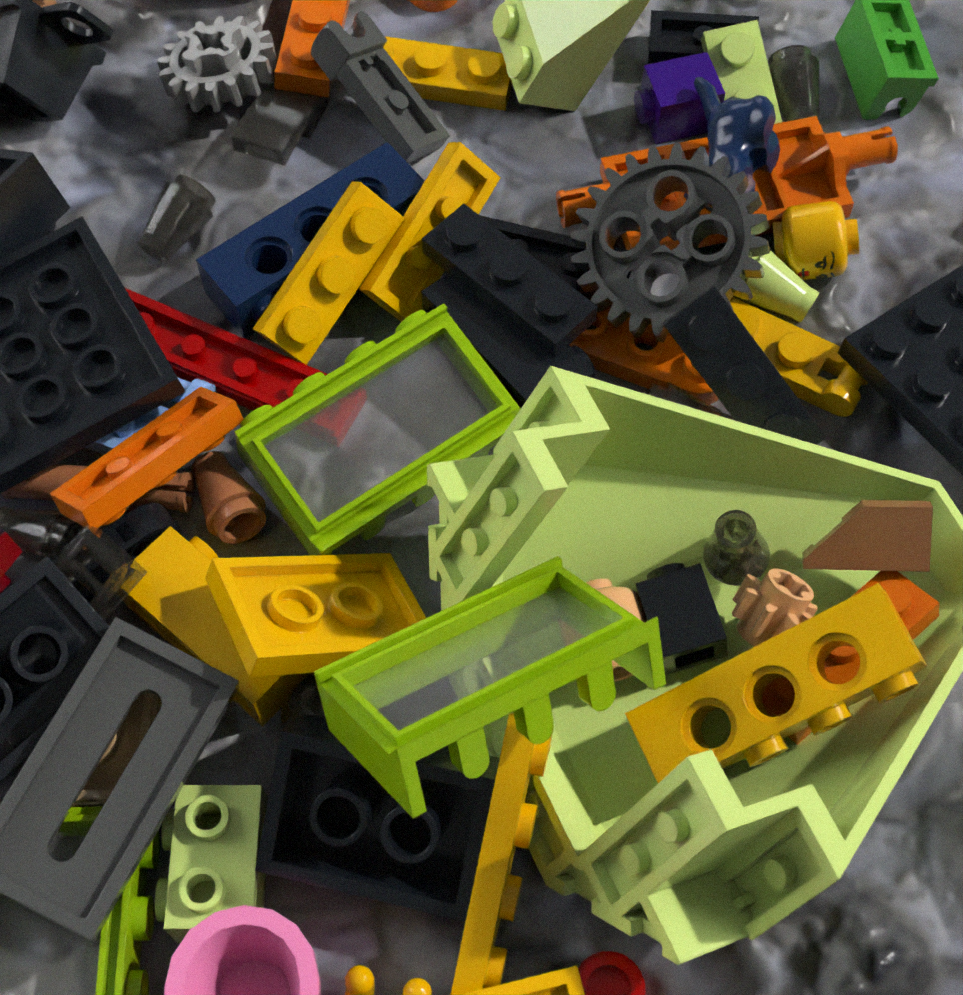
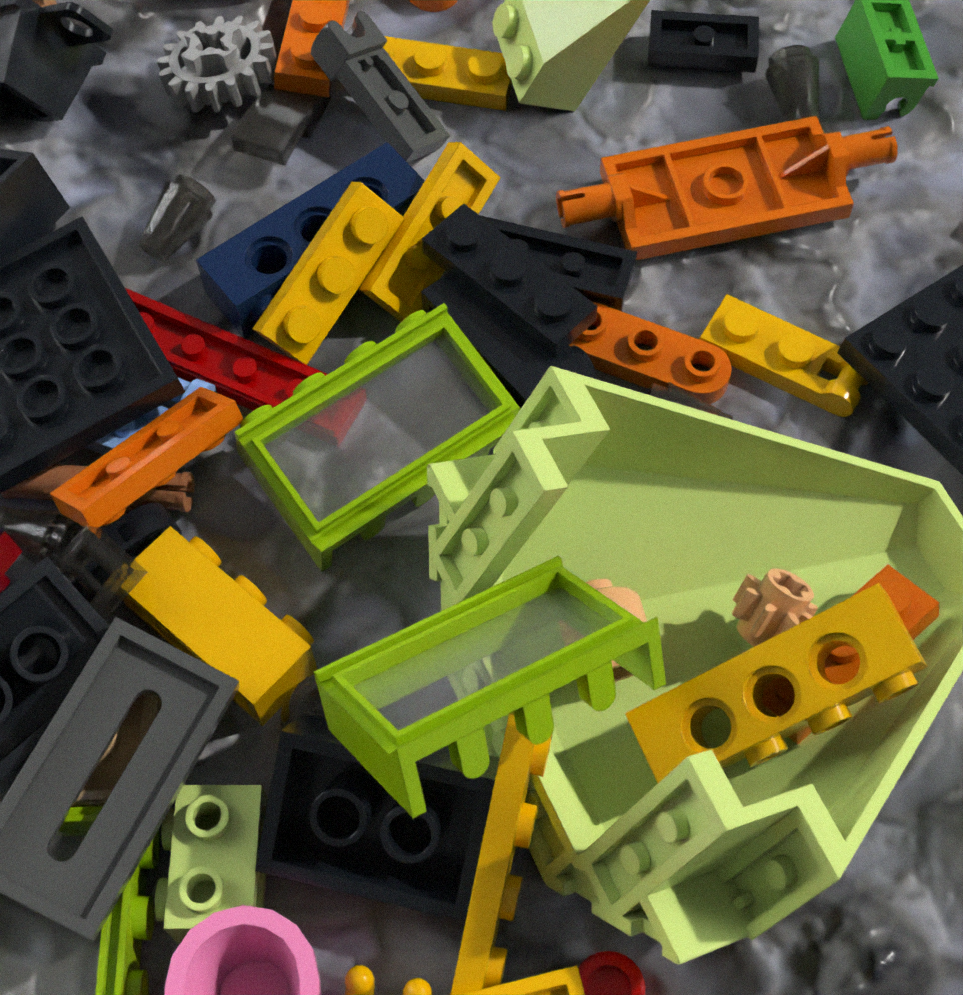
nougat cone [191,451,266,544] -> none
yellow plate [205,553,426,678] -> none
dark grey gear [570,143,770,342] -> none
dark purple brick [634,52,725,144] -> none
black brick [635,563,728,675] -> none
black plate [663,285,827,445] -> none
dark blue animal [684,77,780,212] -> none
yellowish green plate [701,20,782,124] -> none
clear smoke cone [703,510,770,586] -> none
yellowish green cone [736,250,820,323] -> none
yellow head [773,201,859,280] -> none
medium nougat tile [802,500,933,572] -> none

